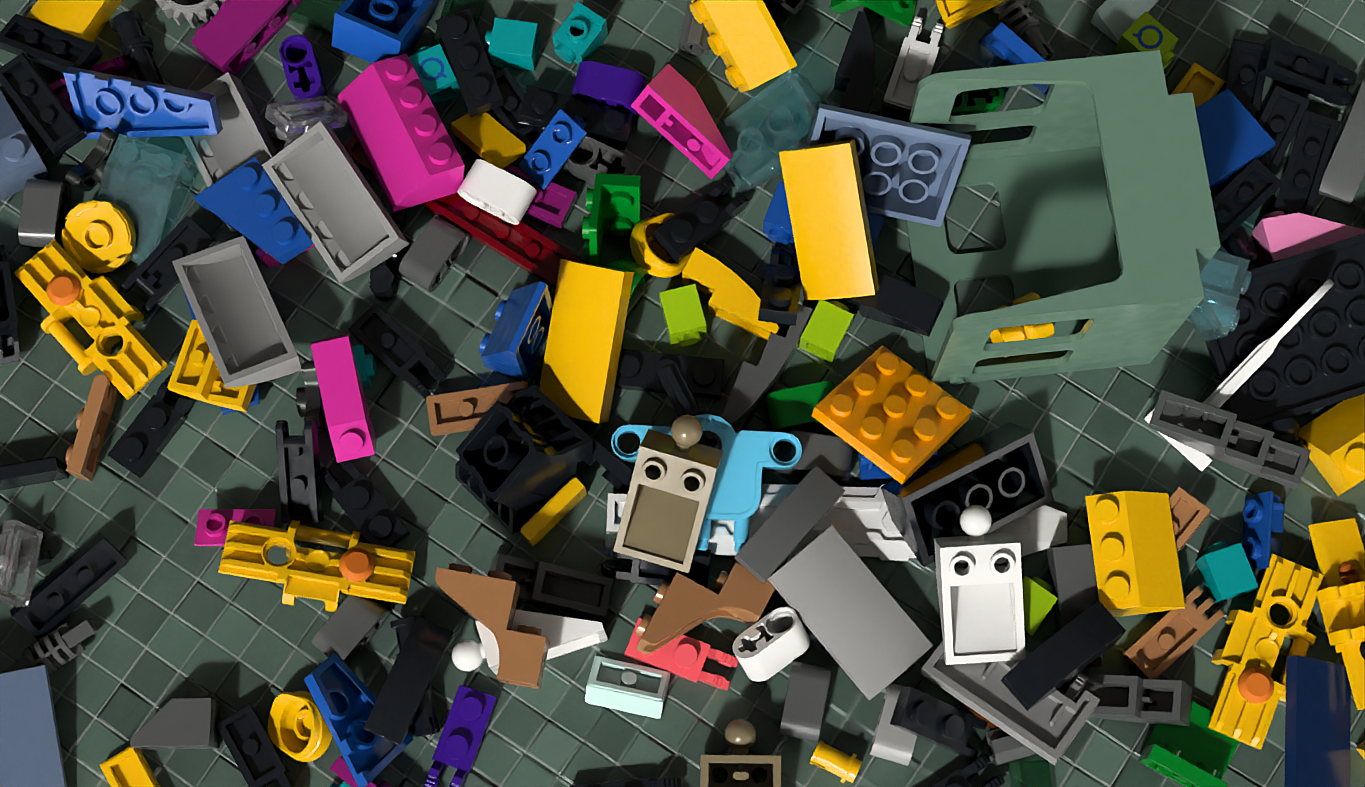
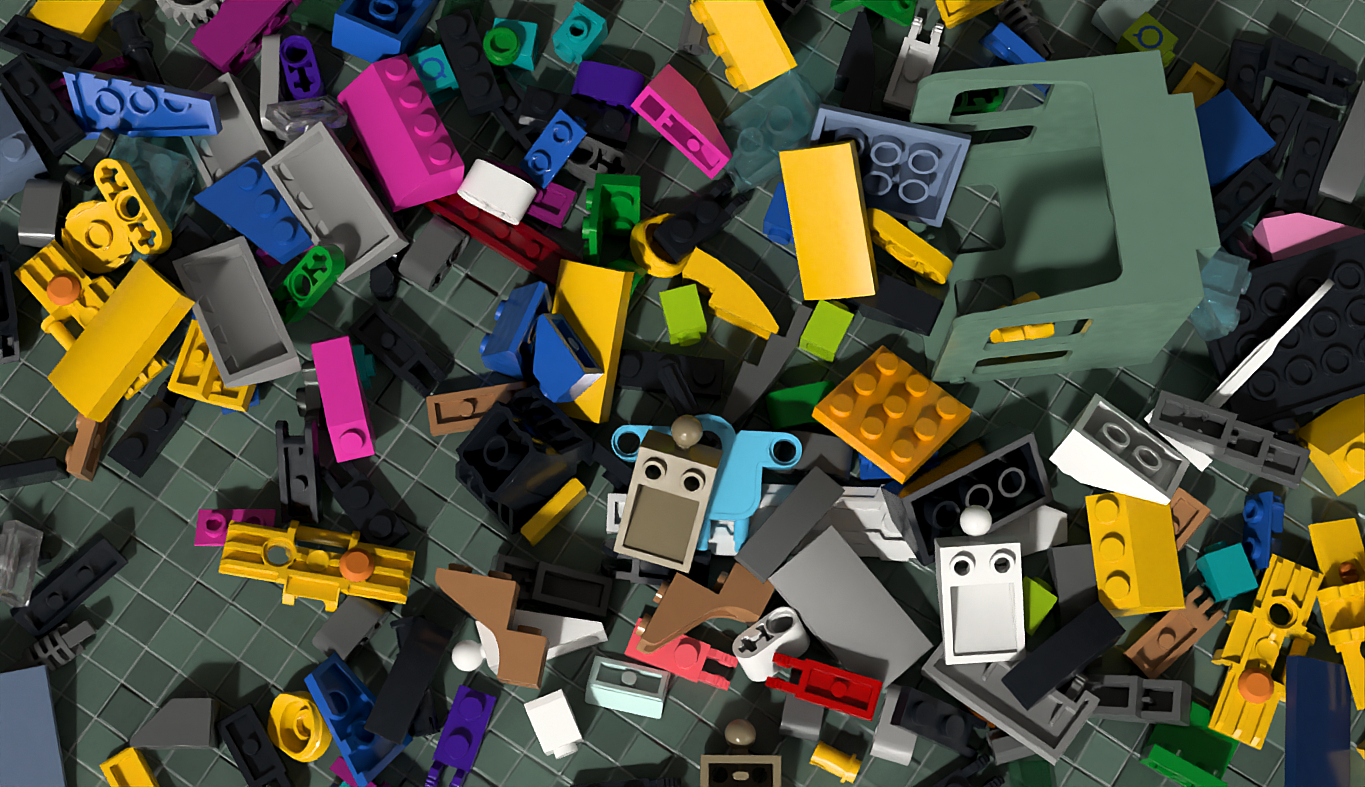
yellow tile [451,112,526,169] -> none
black hinge [758,245,802,326] -> none
none -> yellow slope [47,258,195,423]
none -> yellow beam [94,159,172,255]
none -> light grey beam [260,34,286,132]
none -> green beam [271,244,345,324]
none -> green tile [483,26,521,66]
none -> white slope [524,689,584,759]
none -> blue slope [533,313,604,403]
none -> red hinge [765,653,883,722]
none -> yellow beam [866,208,953,284]
none -> white slope [1049,393,1190,505]

